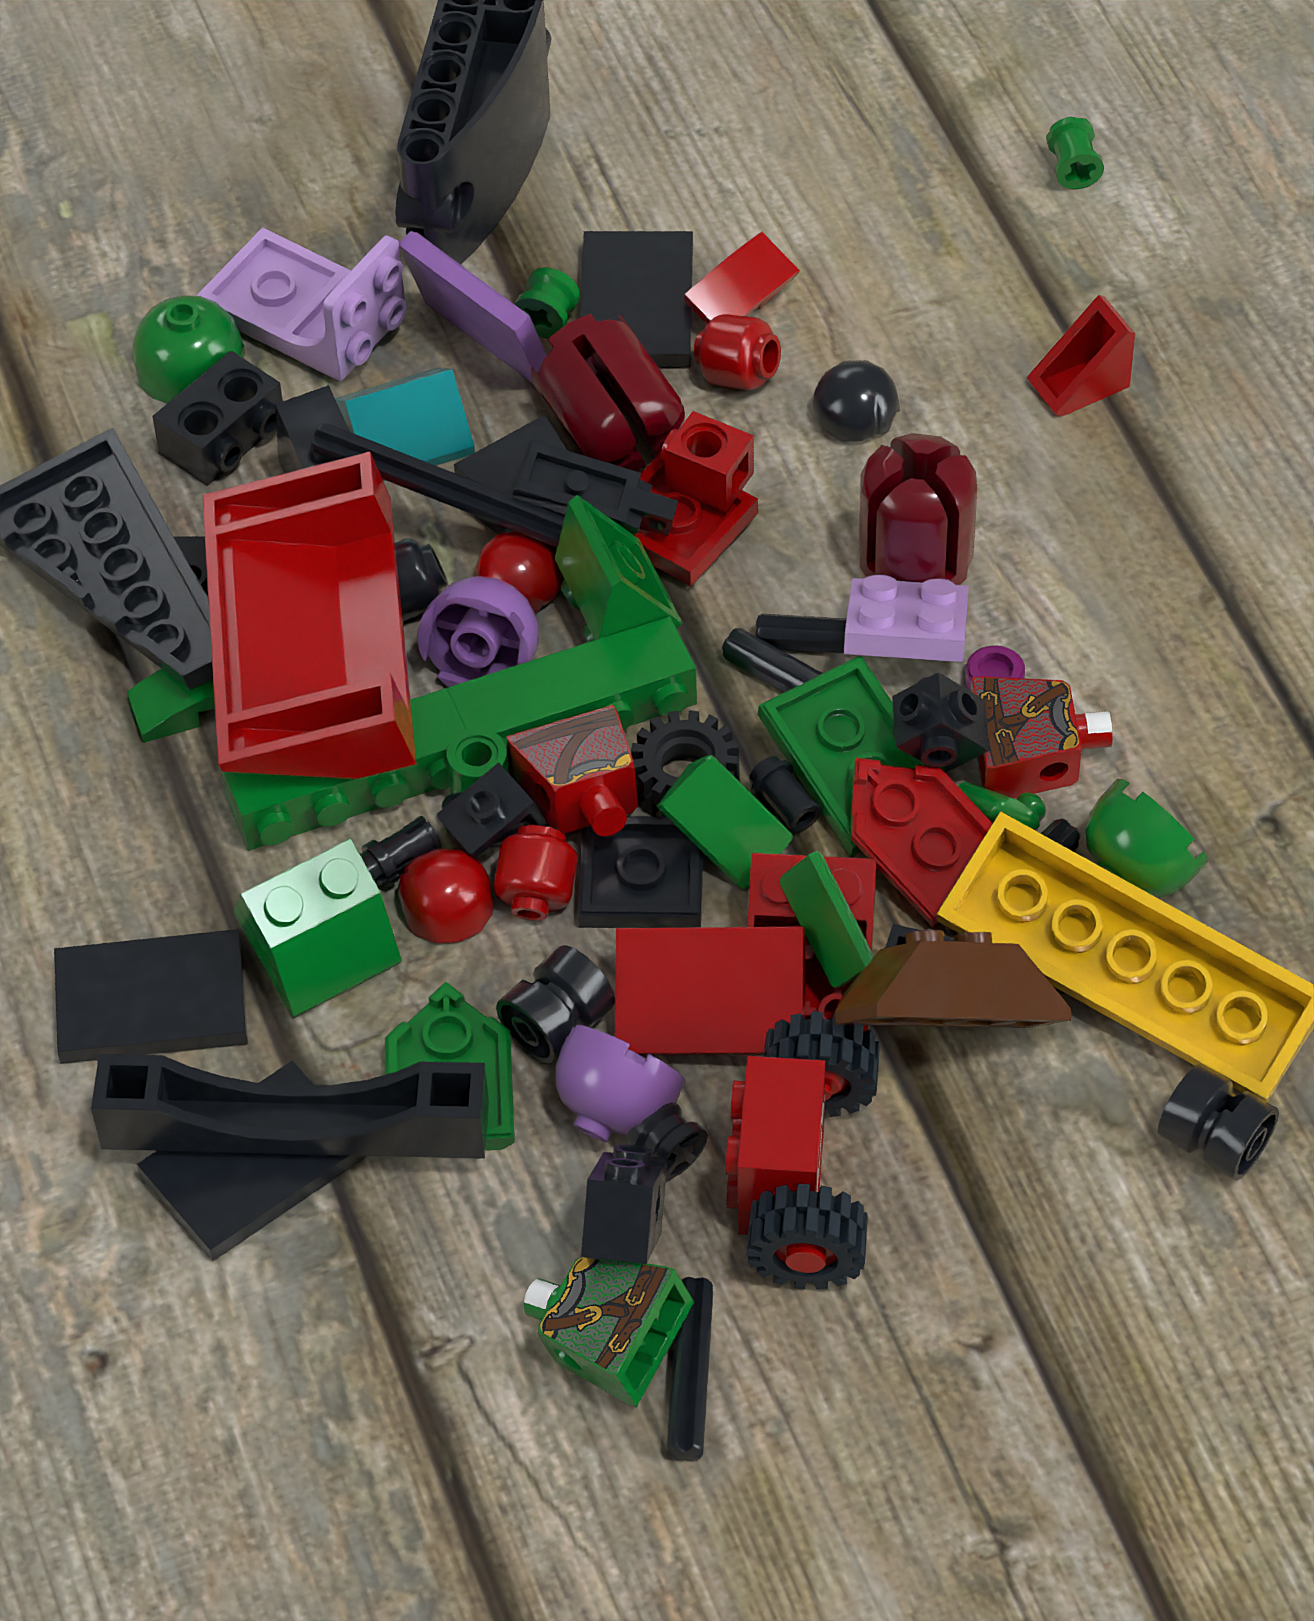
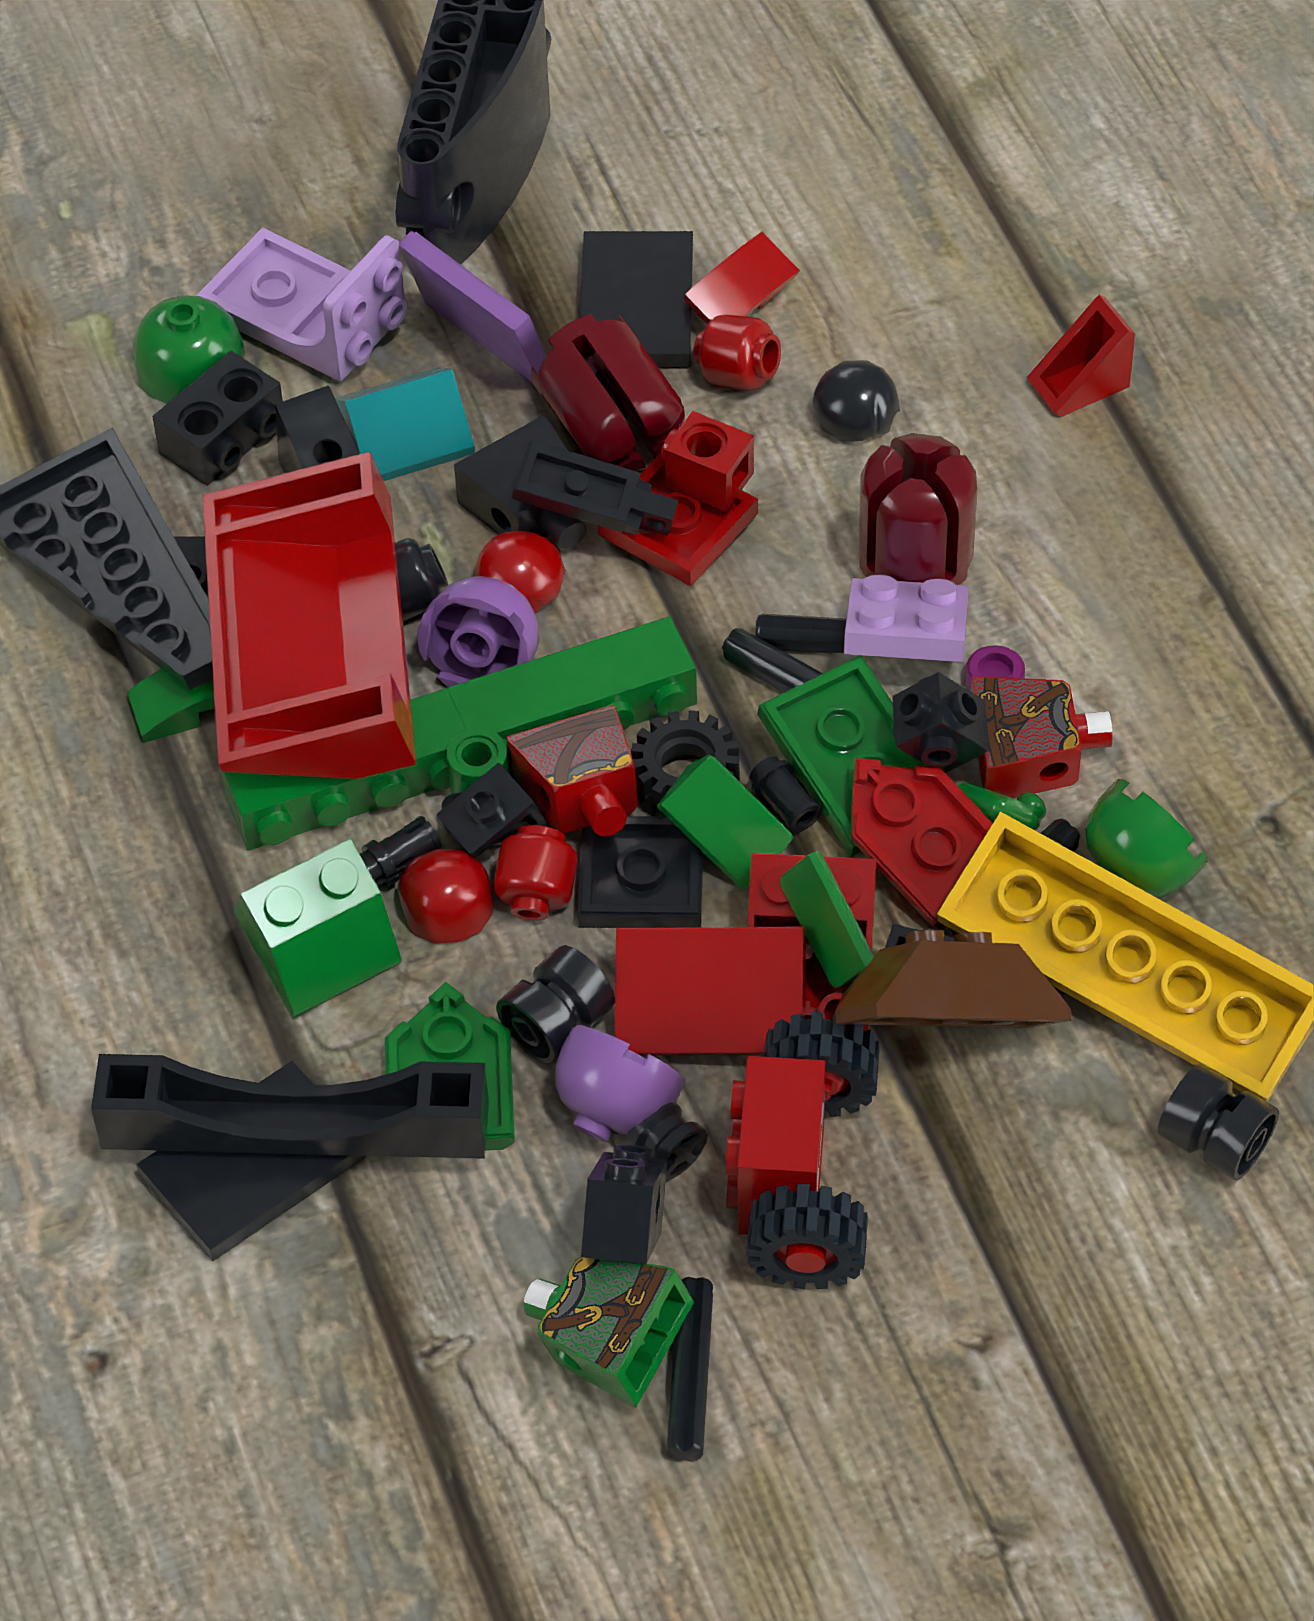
black tile [54,929,248,1064] -> none
black axle [311,423,565,548] -> none
green wheel [514,267,581,338] -> none
green slope [555,495,683,642] -> none
green bush [1046,117,1104,189] -> none

